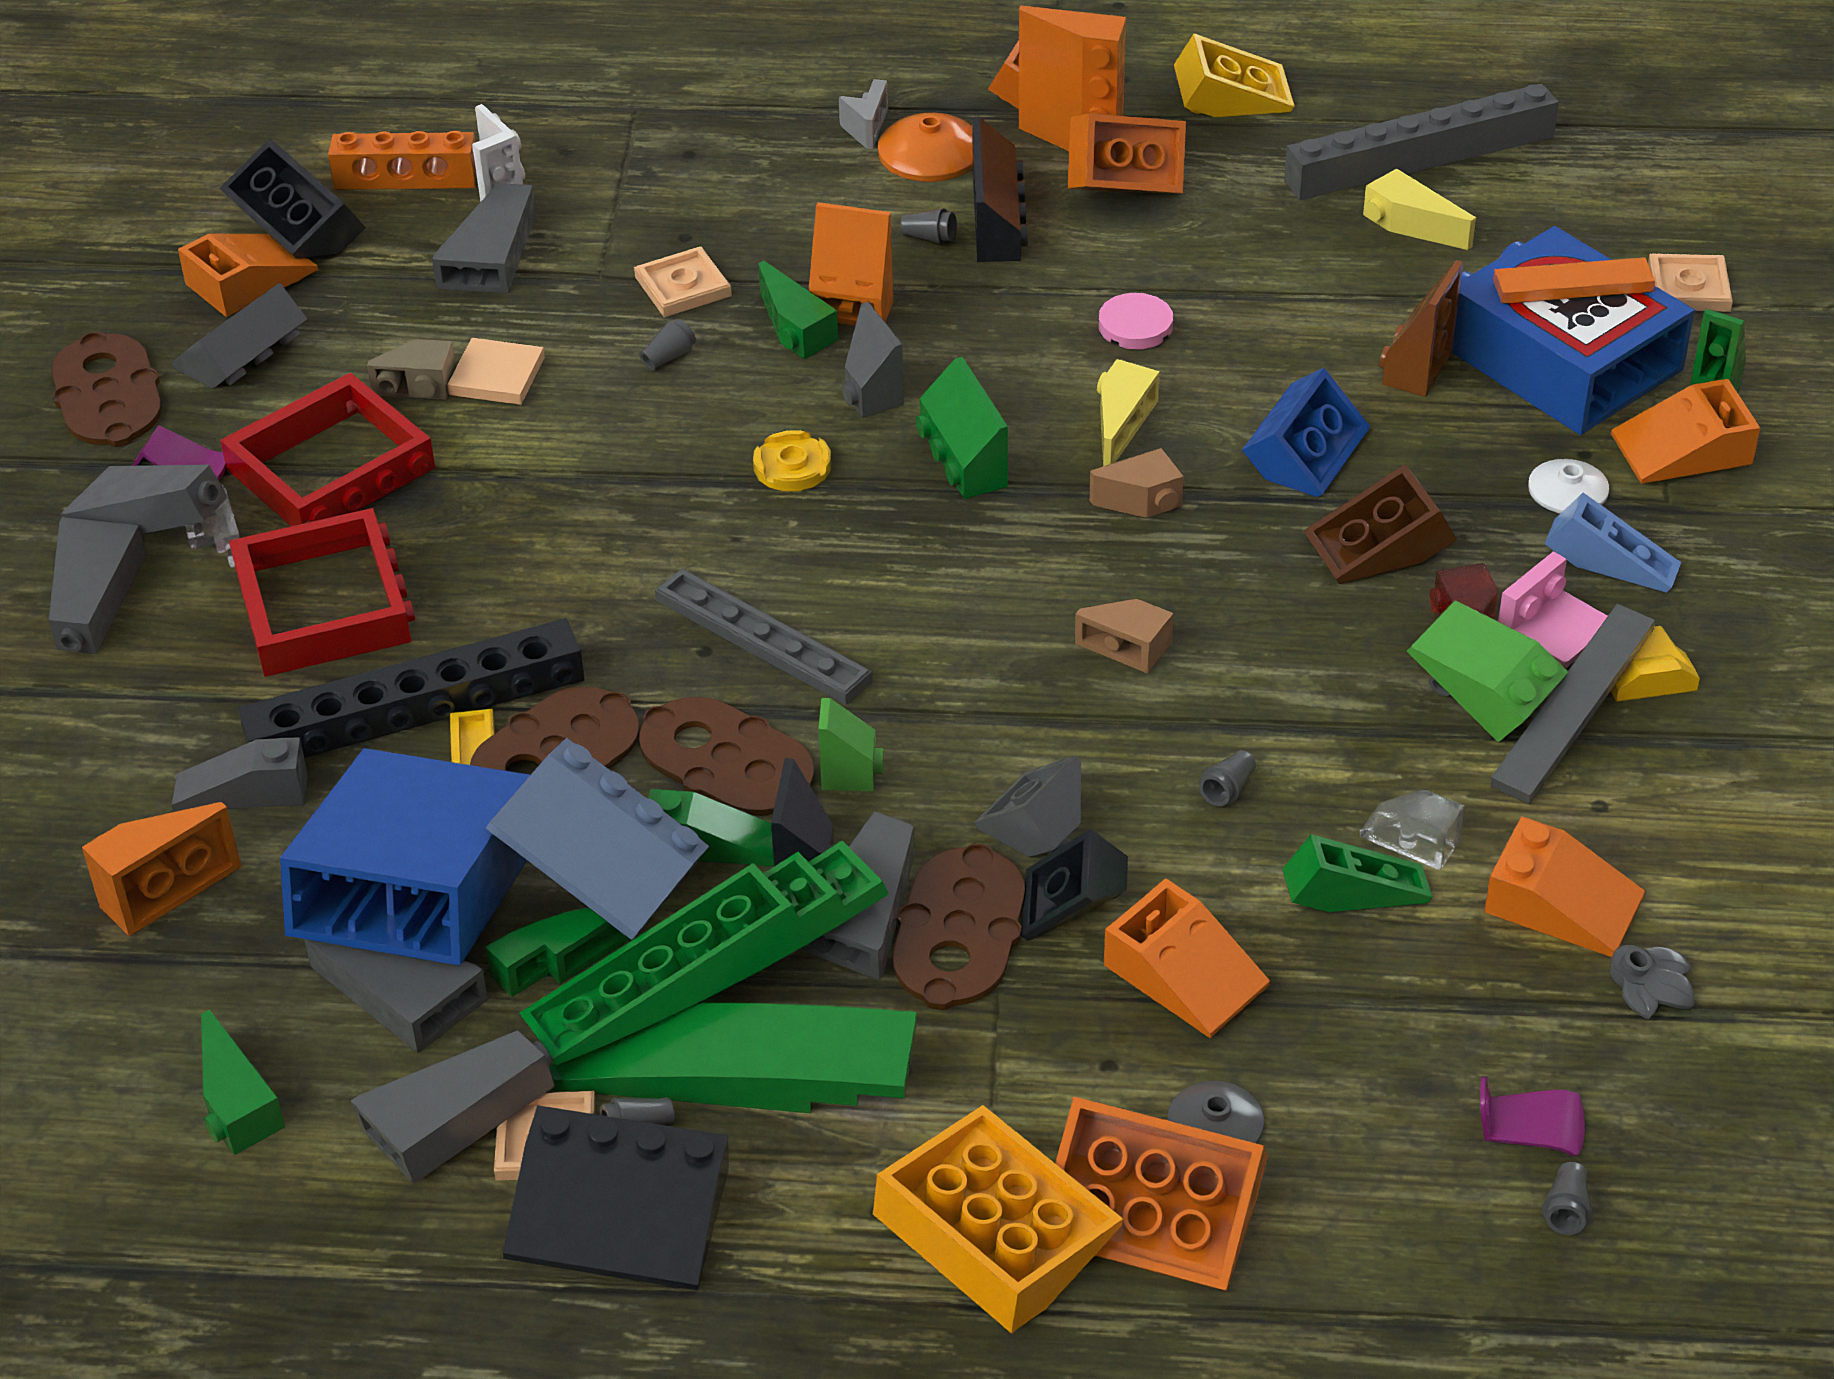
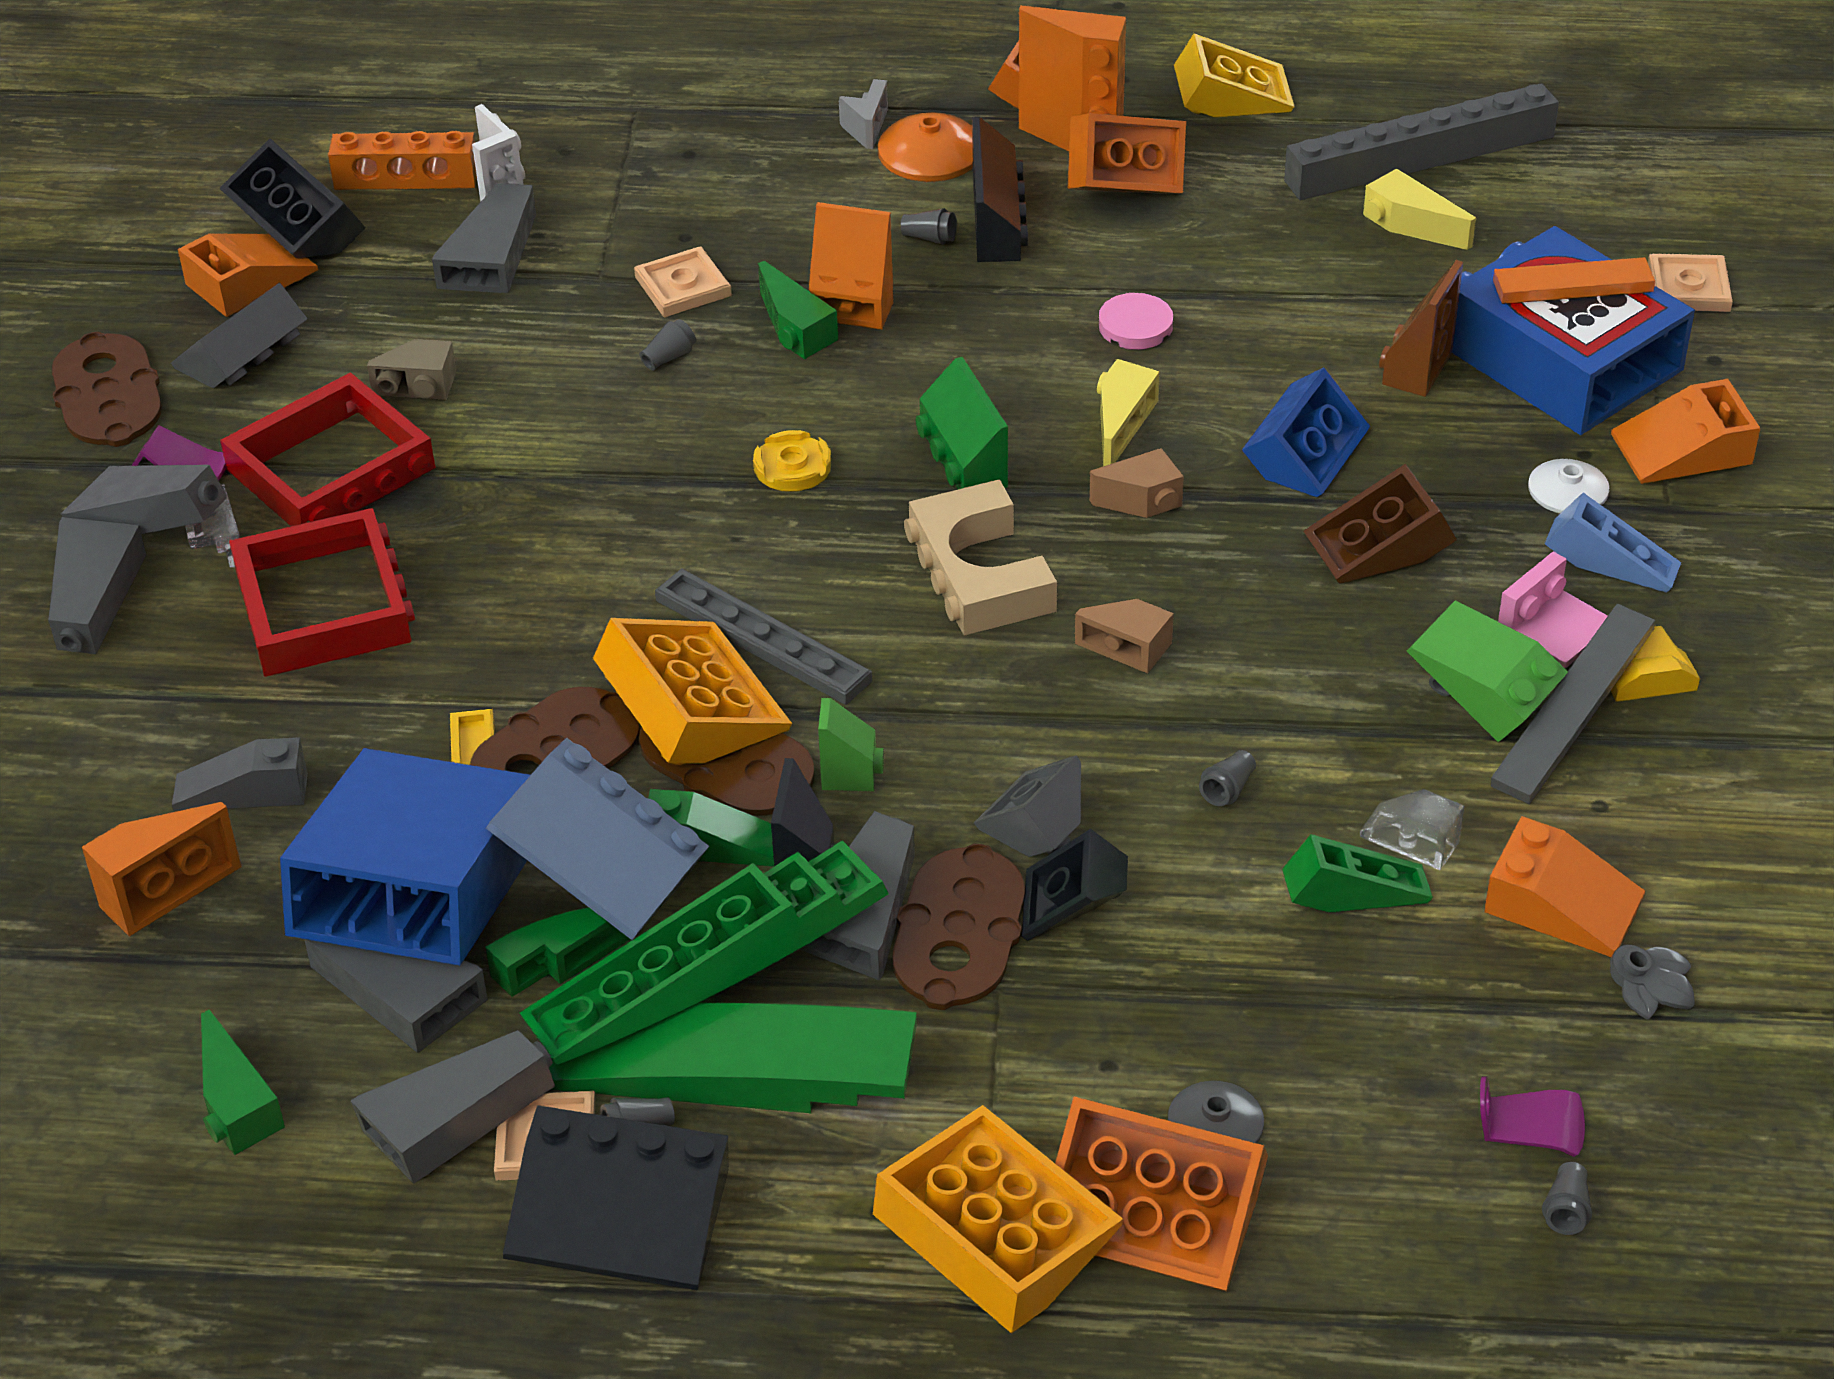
black brick [237,618,585,758] -> none
light nougat tile [447,338,545,405] -> none
dark grey slope [842,302,904,418] -> none
orange slope [1104,878,1270,1038] -> none
clear red slope [1429,563,1498,619] -> none
green slope [1690,308,1746,393] -> none
none -> light orange slope [593,618,792,765]
none -> tan arch [904,479,1057,635]

